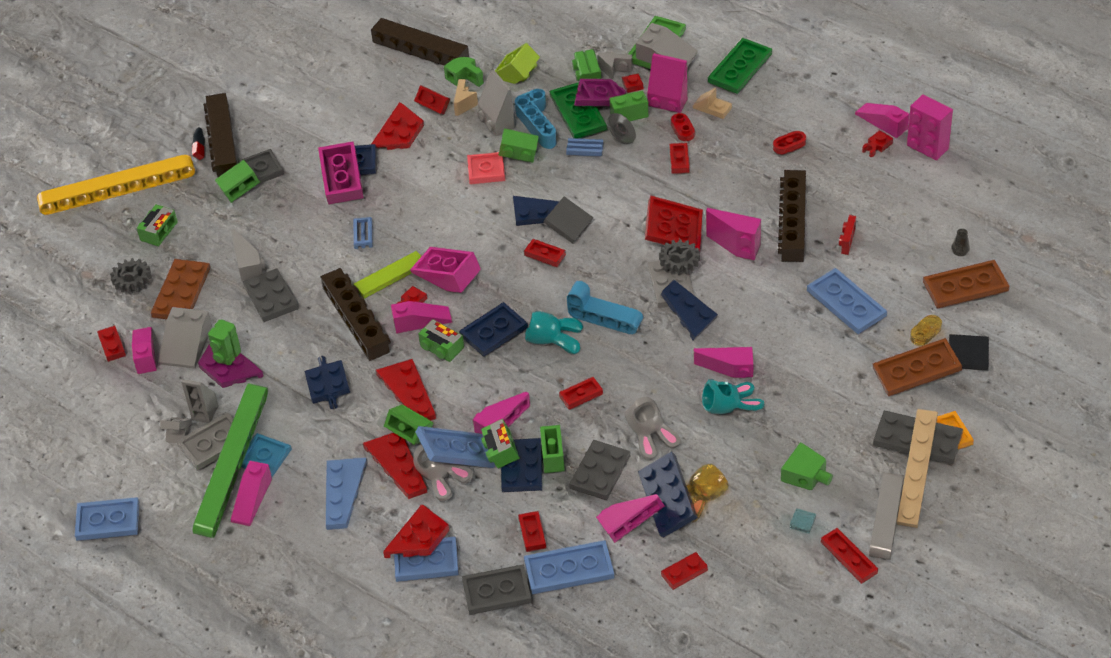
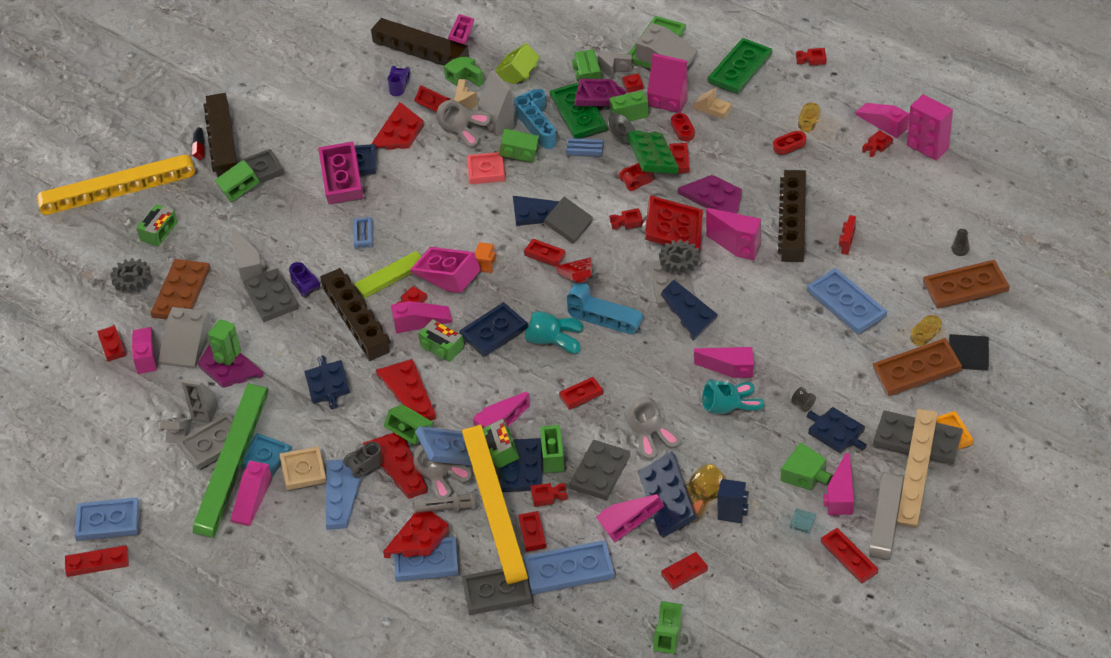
none -> red plate [65,545,129,577]
none -> tan plate [280,446,326,490]
none -> dark purple piece [289,262,320,297]
none -> dark grey piece [343,442,383,478]
none -> dark purple piece [388,66,411,96]
none -> light grey pin [413,491,476,513]
none -> light grey piece [437,100,492,148]
none -> dark pink slope [448,14,475,44]
none -> yellow beam [462,424,528,585]
none -> orange brick [474,242,496,273]
none -> red plate [531,483,568,507]
none -> red wing [556,257,593,283]
none -> red plate [609,208,643,230]
none -> red piece [618,163,654,191]
none -> green plate [627,130,679,174]
none -> bright green brick [653,601,683,654]
none -> magenta wing [678,175,742,214]
none -> dark blue brick [717,479,749,524]
none -> clear smoke wheel [791,387,816,412]
none -> red plate [796,48,827,65]
none -> clear yellow plate [798,102,820,132]
none -> dark blue plate [806,407,867,453]
none -> dark pink slope [823,453,854,515]

